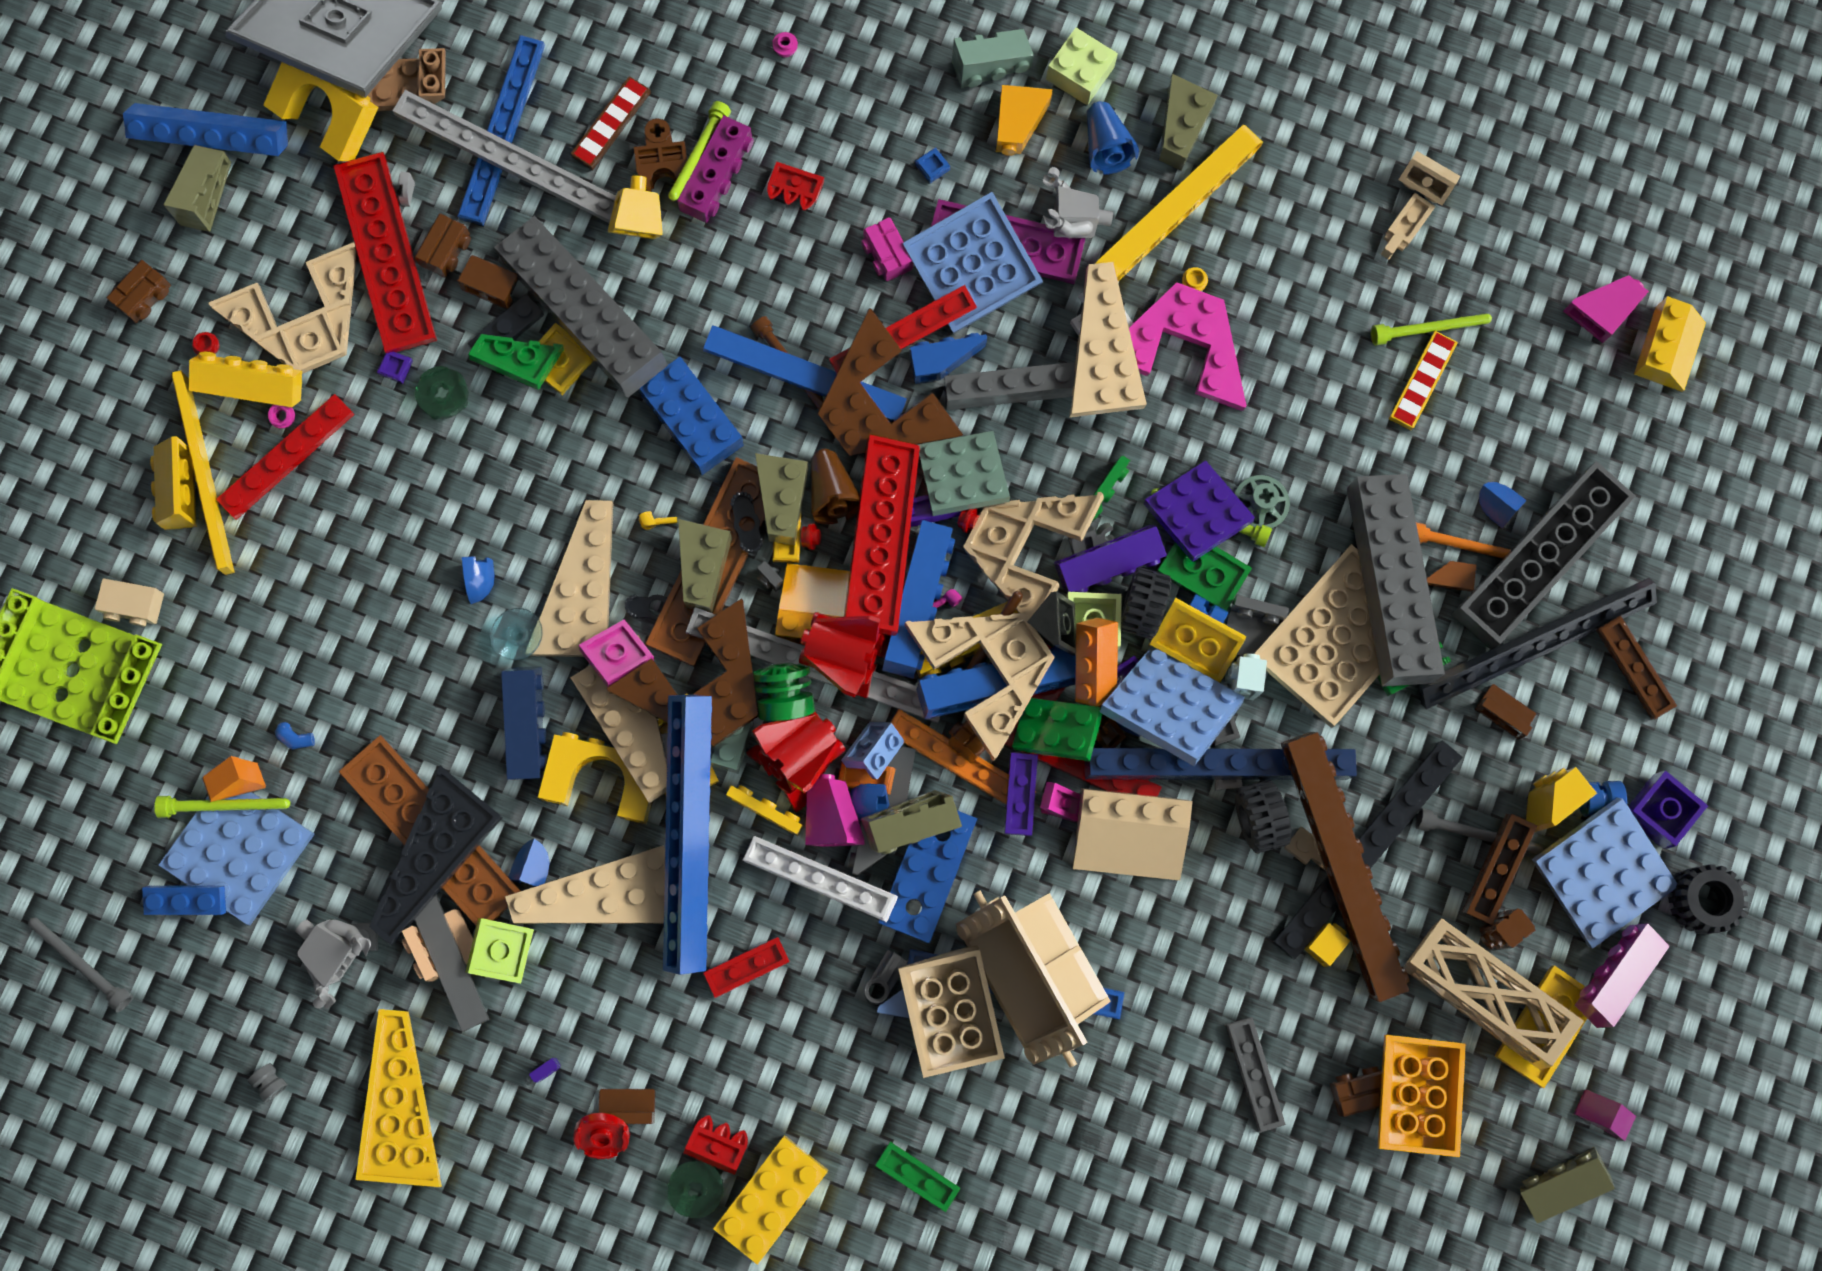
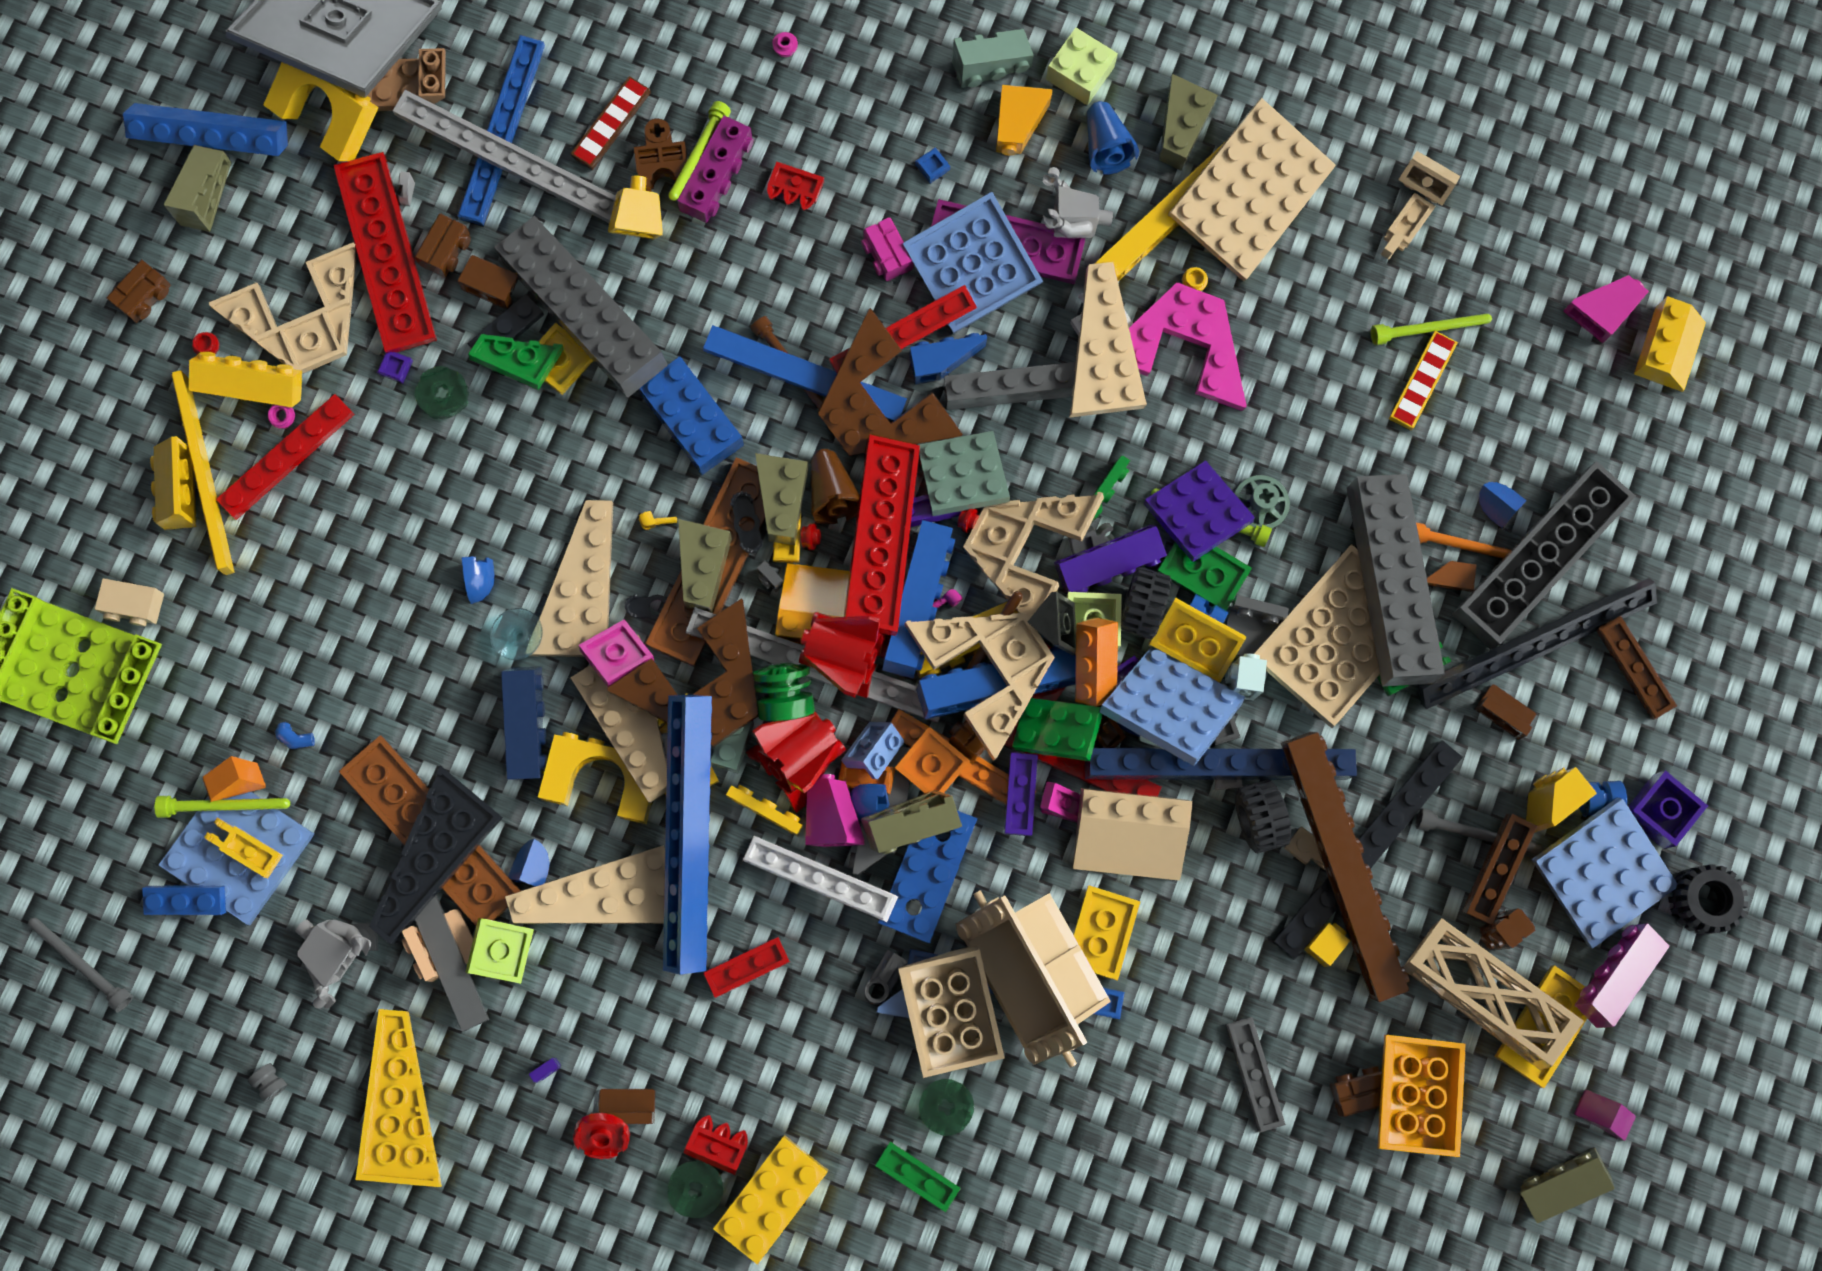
none -> yellow hinge [204,817,283,879]
none -> orange plate [894,726,970,794]
none -> clear green plate [919,1079,974,1136]
none -> yellow plate [1073,885,1141,981]
none -> tan plate [1168,98,1336,281]

